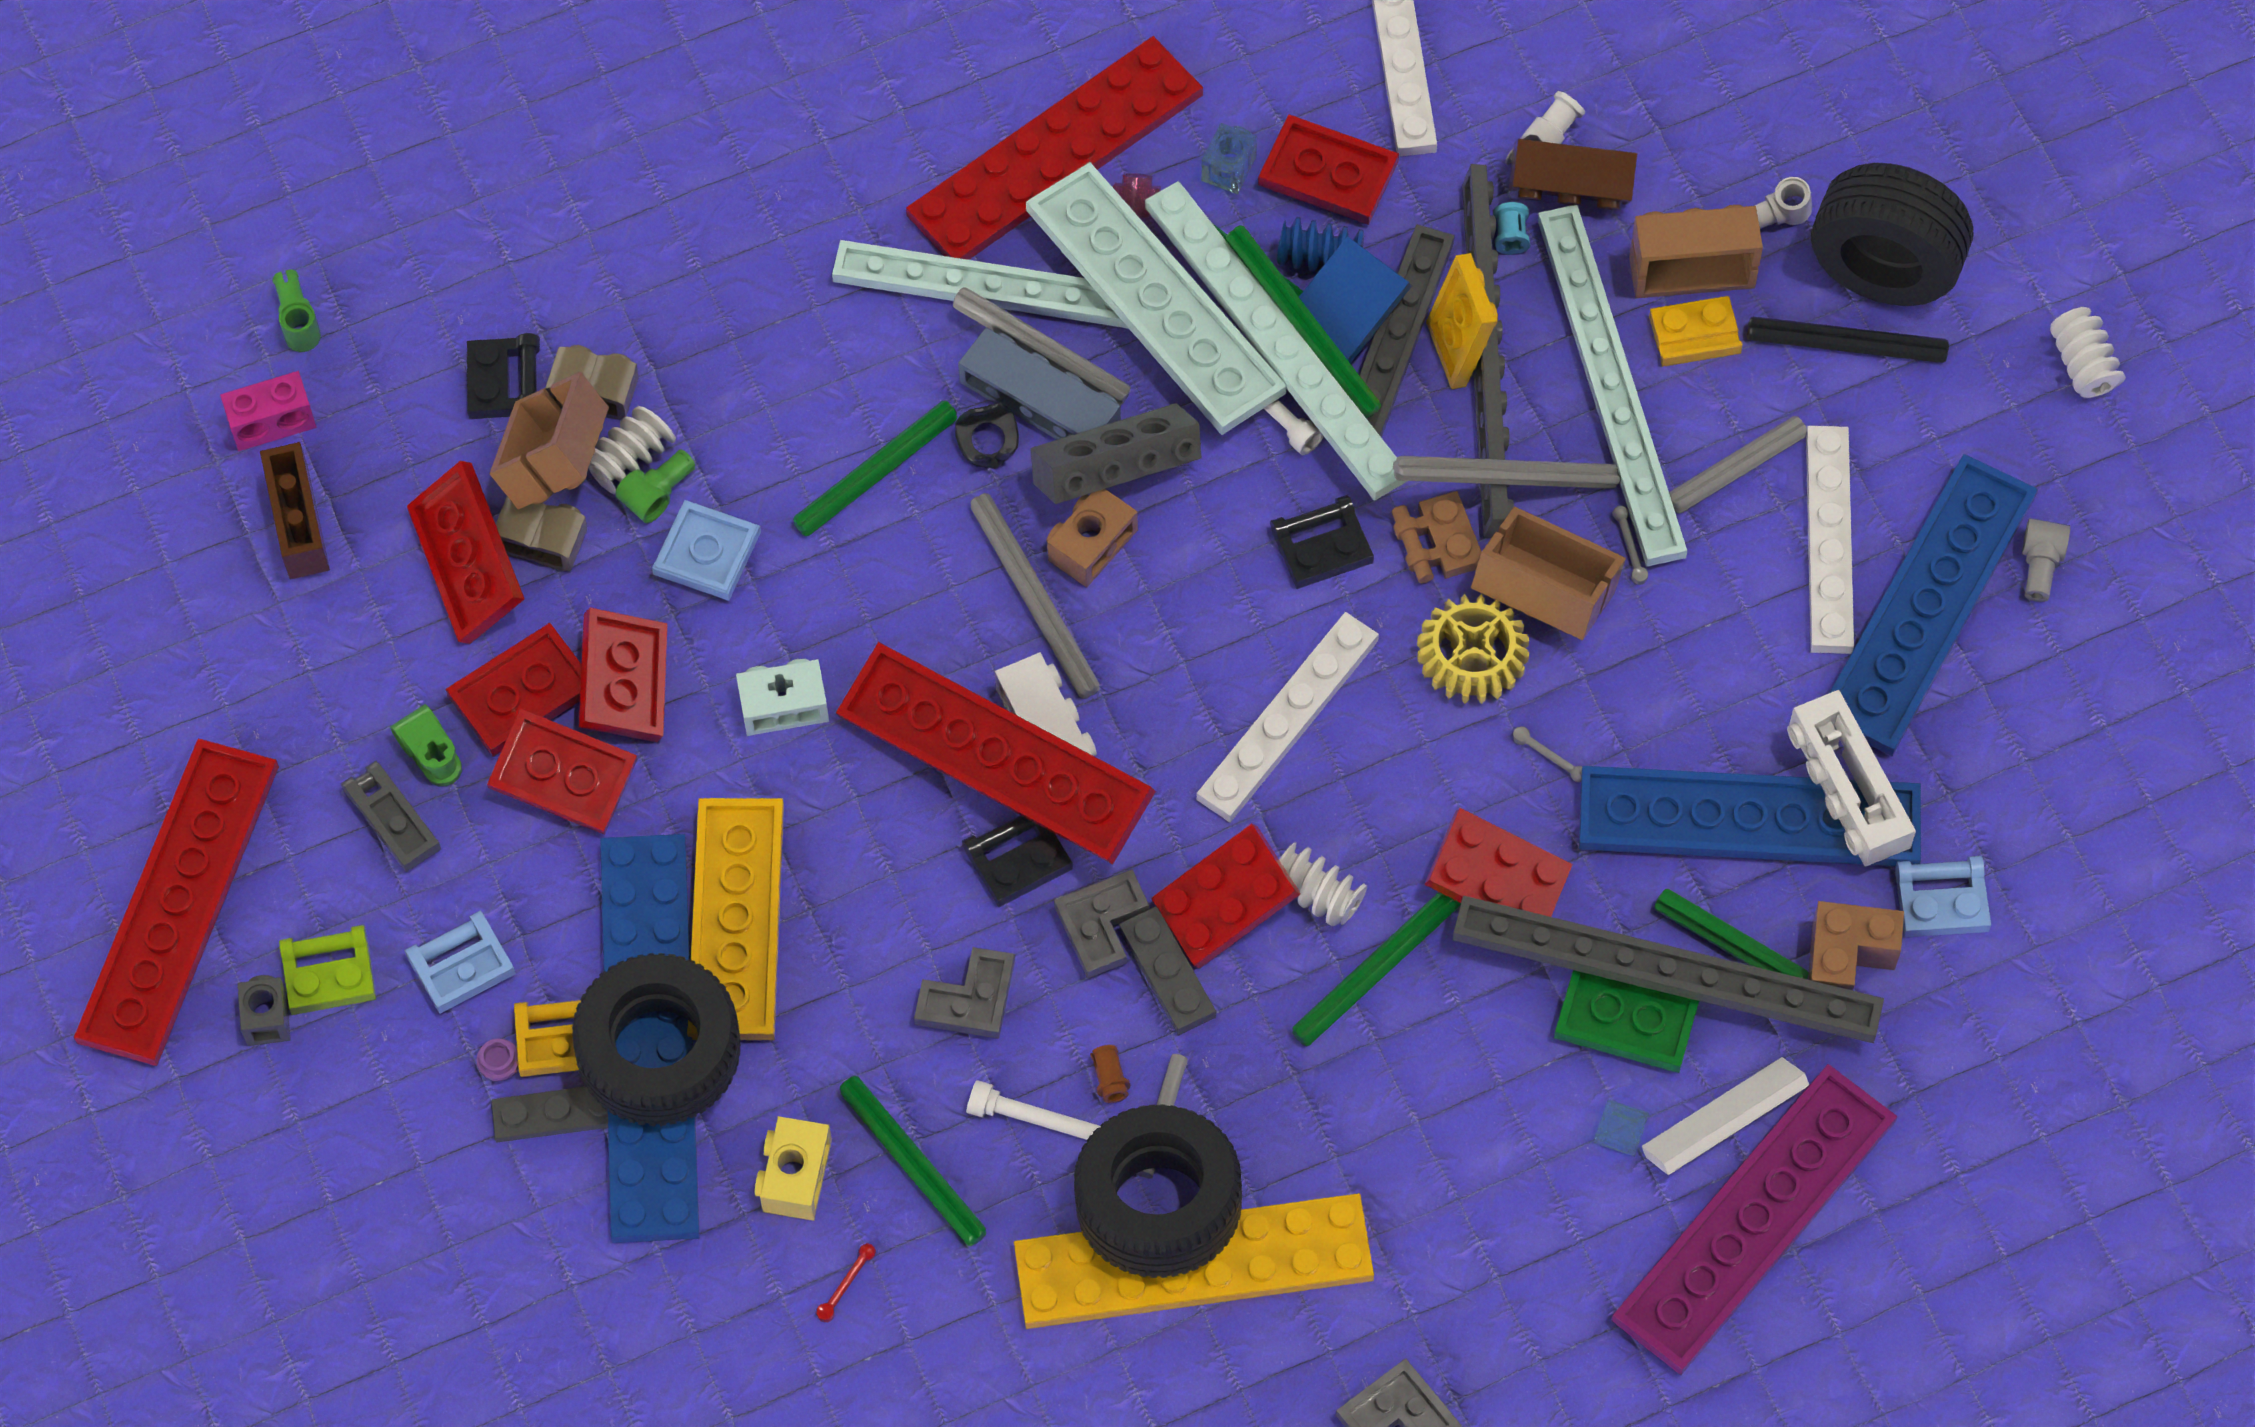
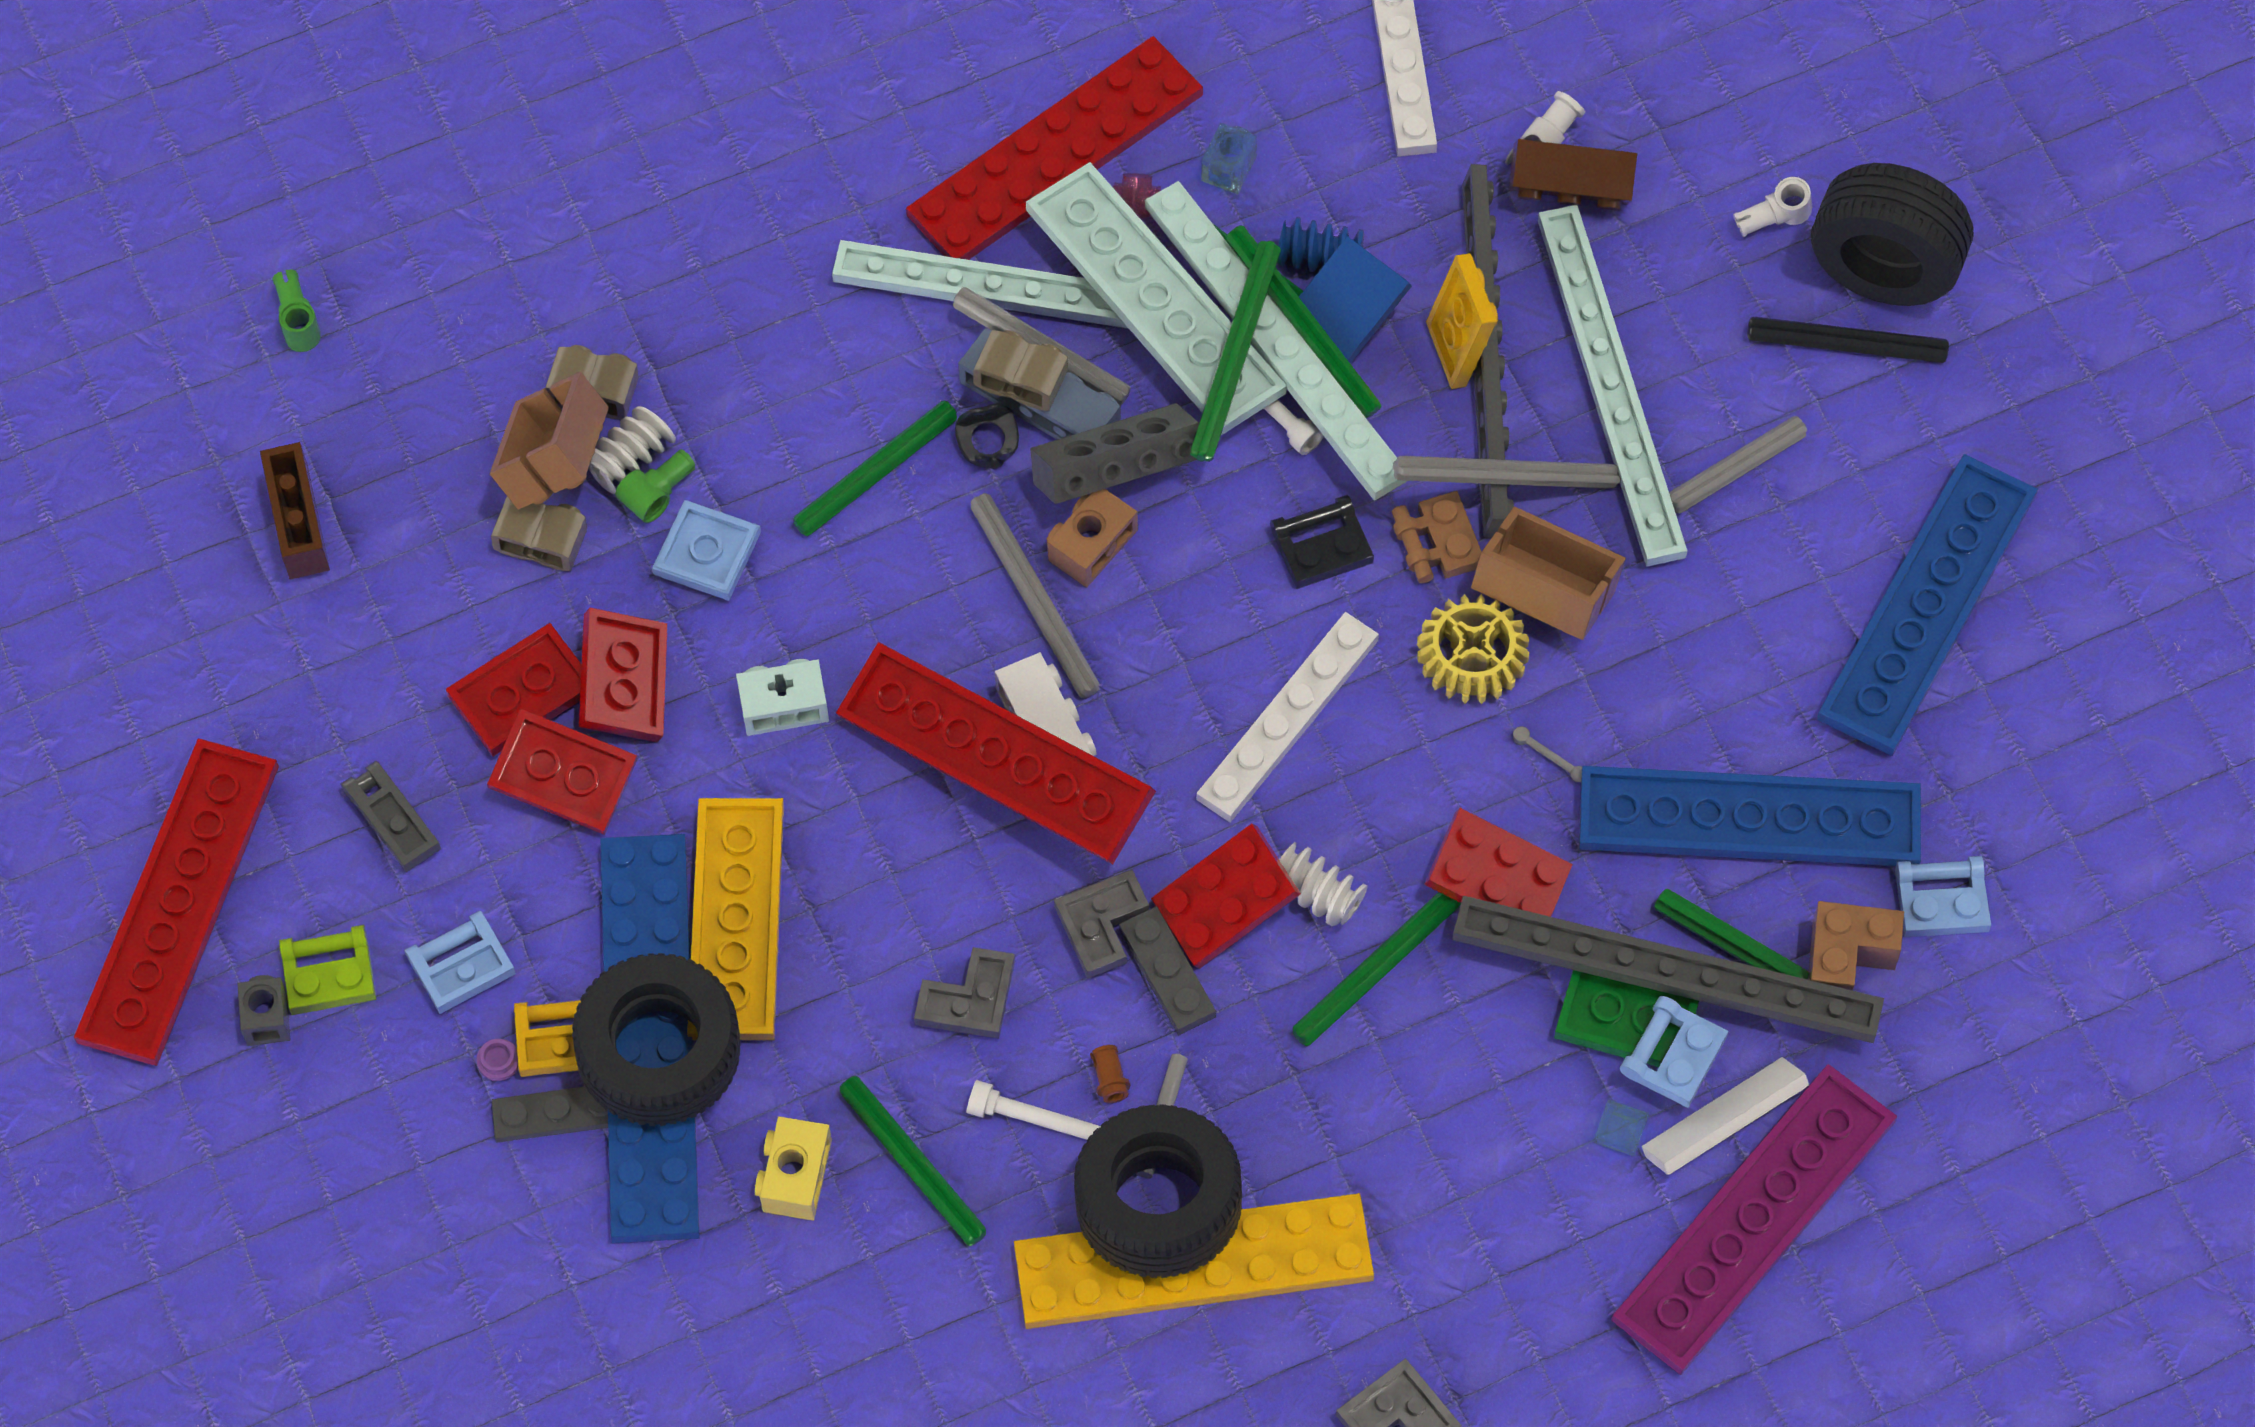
dark pink brick [220,371,317,452] -> none
bright green piece [390,704,462,786] -> none
red plate [407,460,525,644] -> none
black plate [467,333,540,419] -> none
red hinge [817,1243,876,1322] -> none
black plate [962,815,1073,907] -> none
red plate [1258,114,1399,225] -> none
dark grey plate [1360,224,1455,438] -> none
medium azure bush [1493,202,1530,255] -> none
light grey hinge [1612,506,1648,585] -> none
medium nougat piece [1629,204,1763,299] -> none
yellow plate [1649,296,1742,367] -> none
white brick [1787,690,1916,867] -> none
white plate [1806,426,1854,654] -> none
light grey pin [2022,518,2070,602] -> none
white piece [2050,307,2126,398] -> none
none -> dark tan brick [973,330,1068,411]
none -> green axle [1190,240,1281,462]
none -> light blue plate [1619,996,1728,1108]

